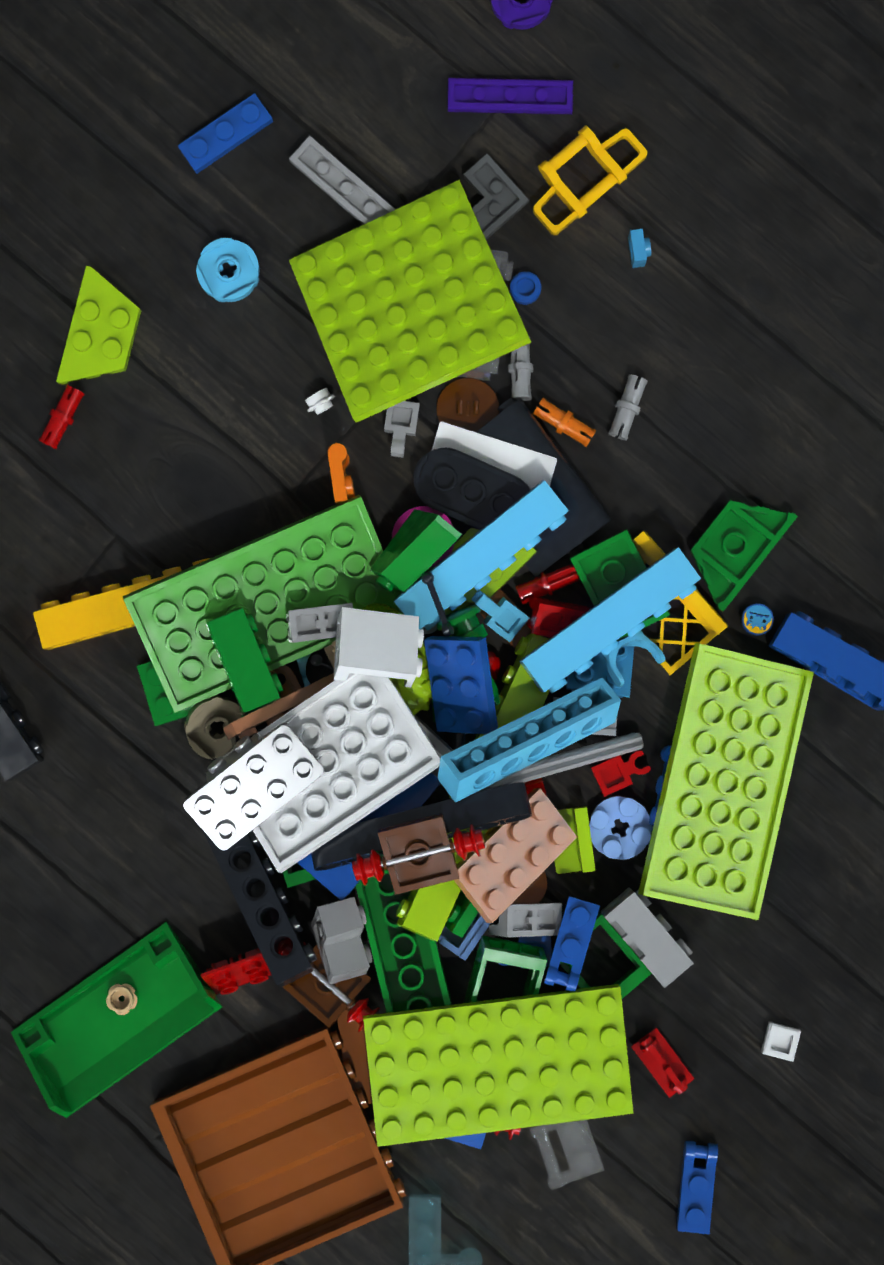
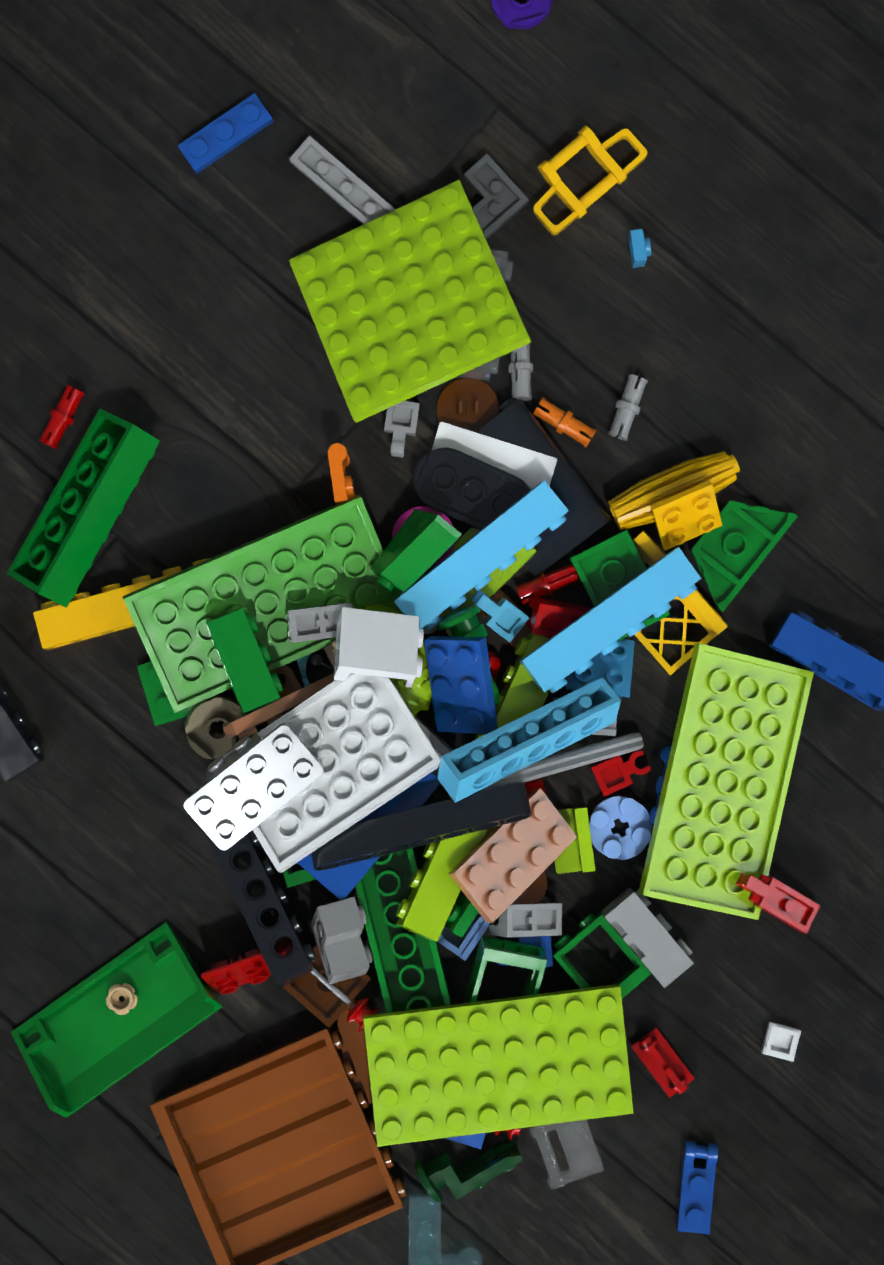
lime wing [56,266,141,385] -> none
medium azure plate [196,238,260,302] -> none
white plate [305,388,335,415] -> none
reddish brown plate [352,813,485,895] -> none
black hinge [422,572,454,637] -> none
dark purple tile [448,78,573,114] -> none
blue tile [510,272,541,305] -> none
blue plate [544,896,600,992] -> none
medium azure cap [605,630,665,687] -> none
tile [741,604,774,636] -> none
none -> green brick [7,409,160,608]
none -> dark green piece [414,1140,523,1203]
none -> yellow plate [608,451,740,551]
none -> hinge [736,873,820,934]

